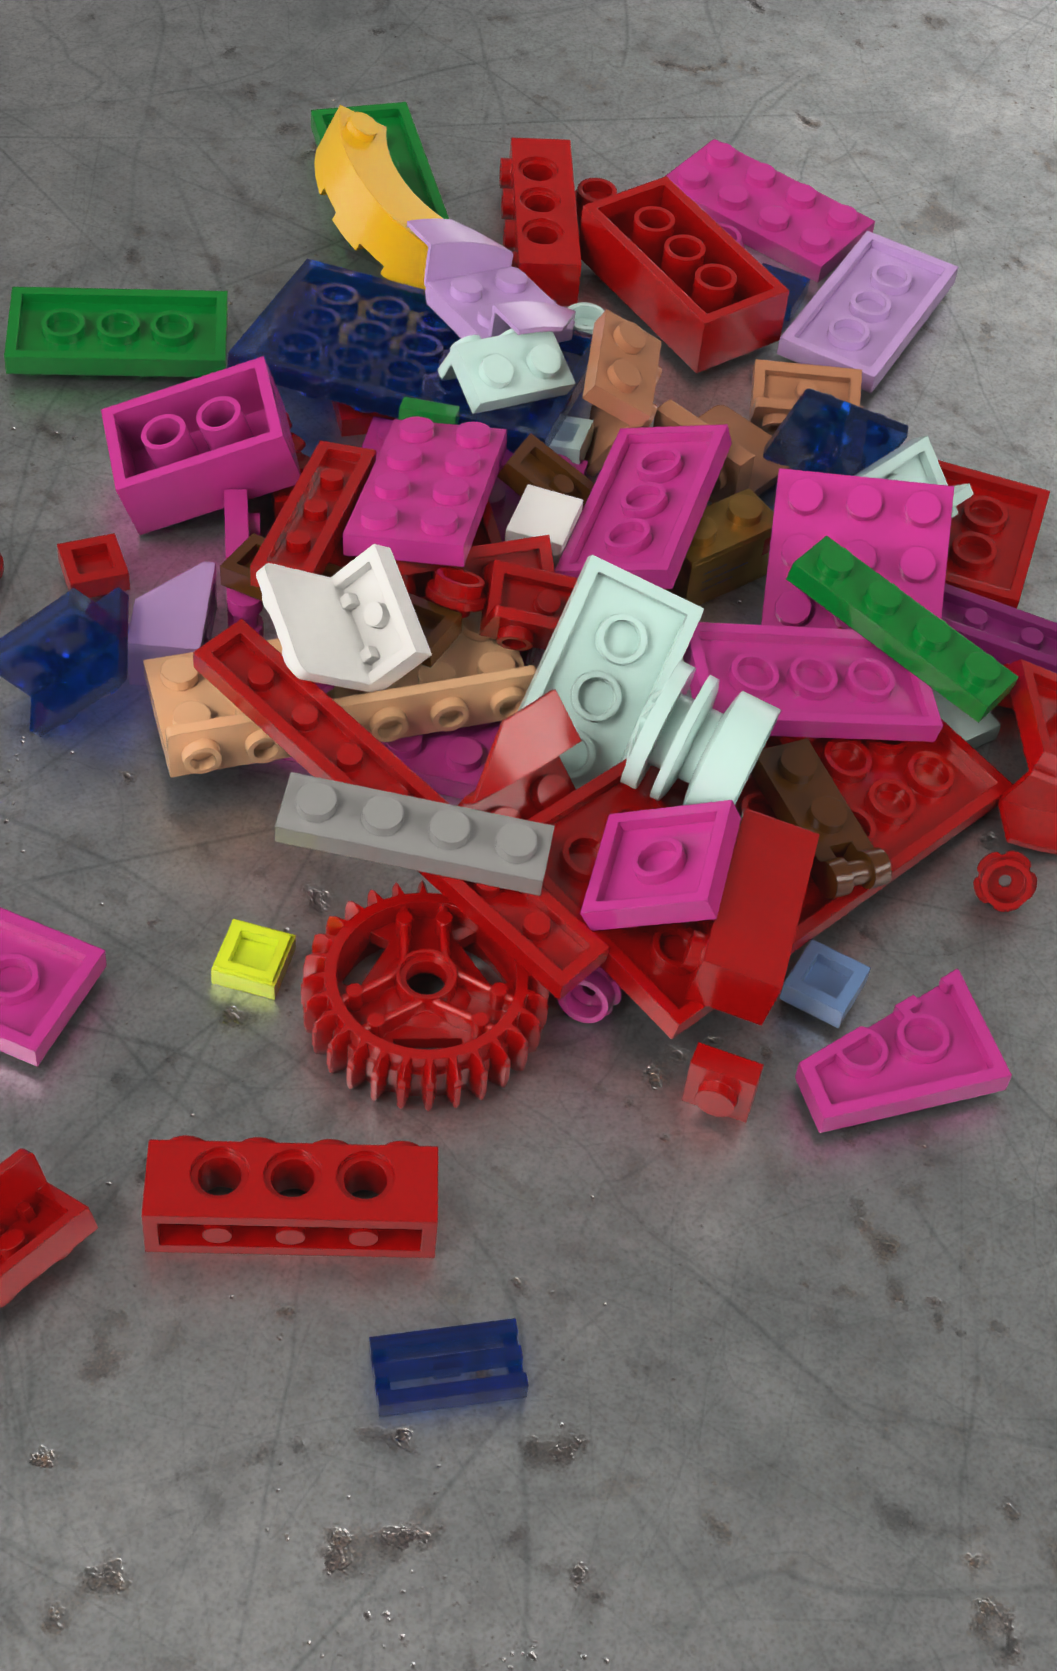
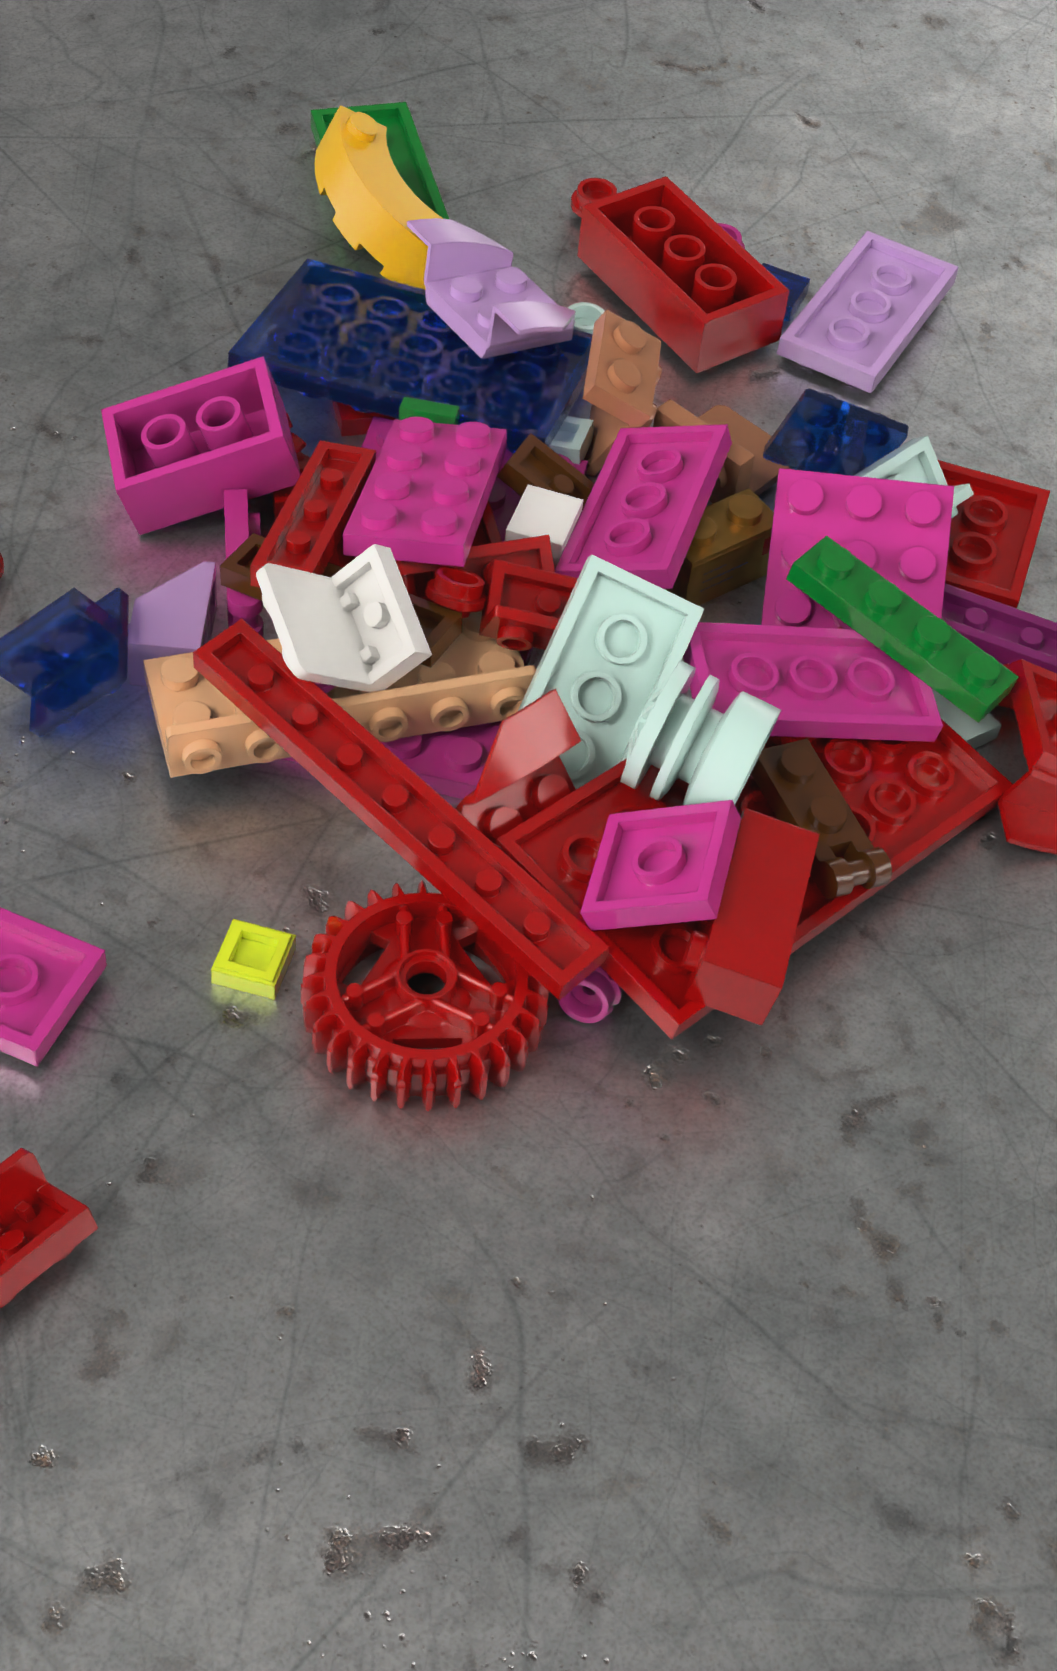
green plate [4,287,228,378] -> none
red plate [57,533,130,601] -> none
red brick [141,1135,438,1258] -> none
light grey plate [275,772,555,896] -> none
clear blue tile [369,1318,529,1417] -> none
light aqua bracket [438,328,576,414] -> none
red brick [499,137,582,306] -> none
dark pink plate [664,139,875,283] -> none
red plate [682,1042,764,1123] -> none
nougat bracket [749,359,864,441] -> none
medium blue plate [779,939,871,1029] -> none
dark pink wing [795,968,1012,1133] -> none
red plate [973,850,1037,912] -> none

